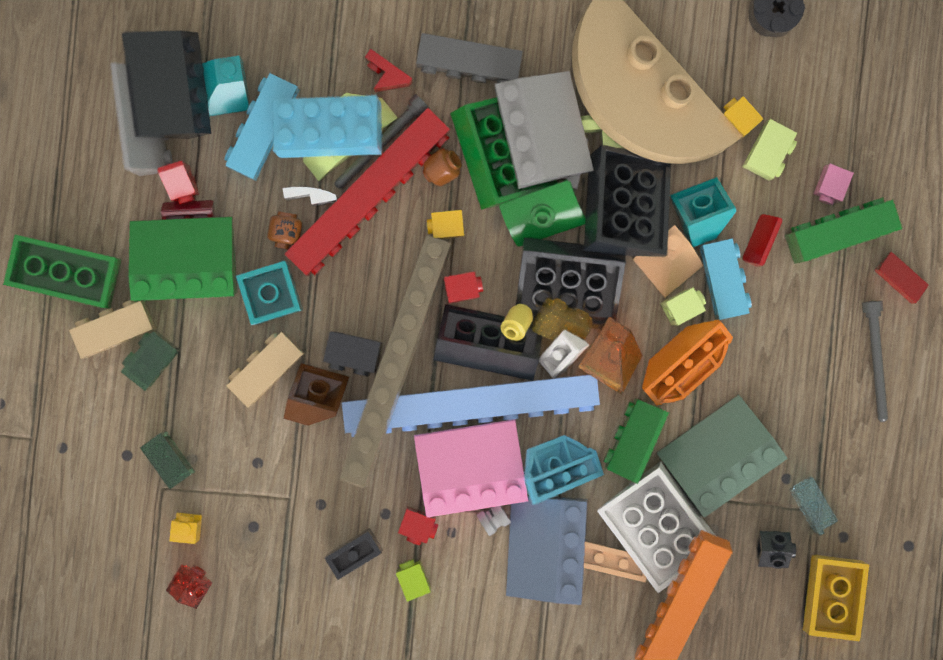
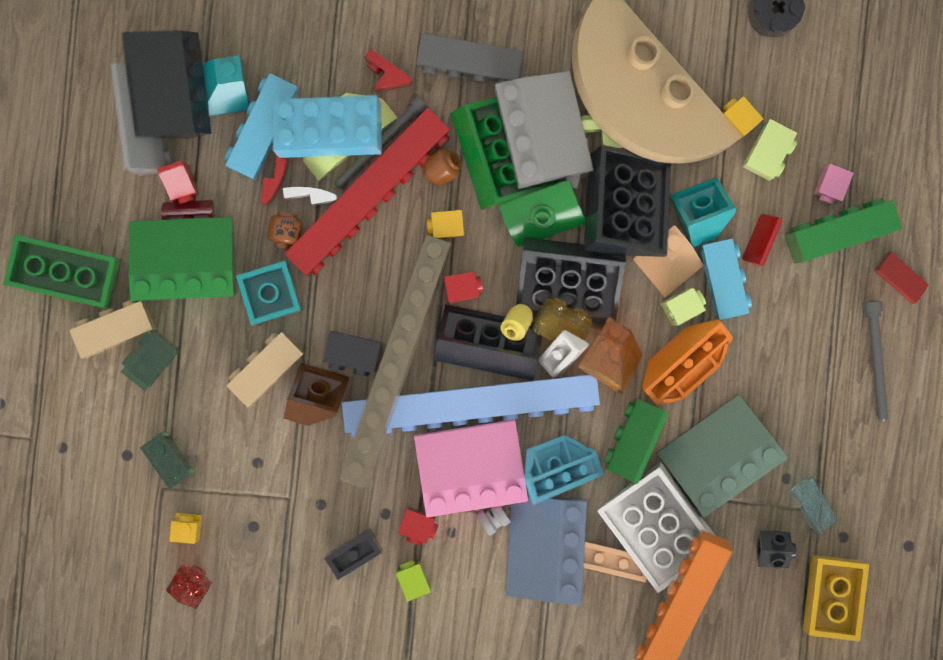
none -> red slope [261,155,289,206]

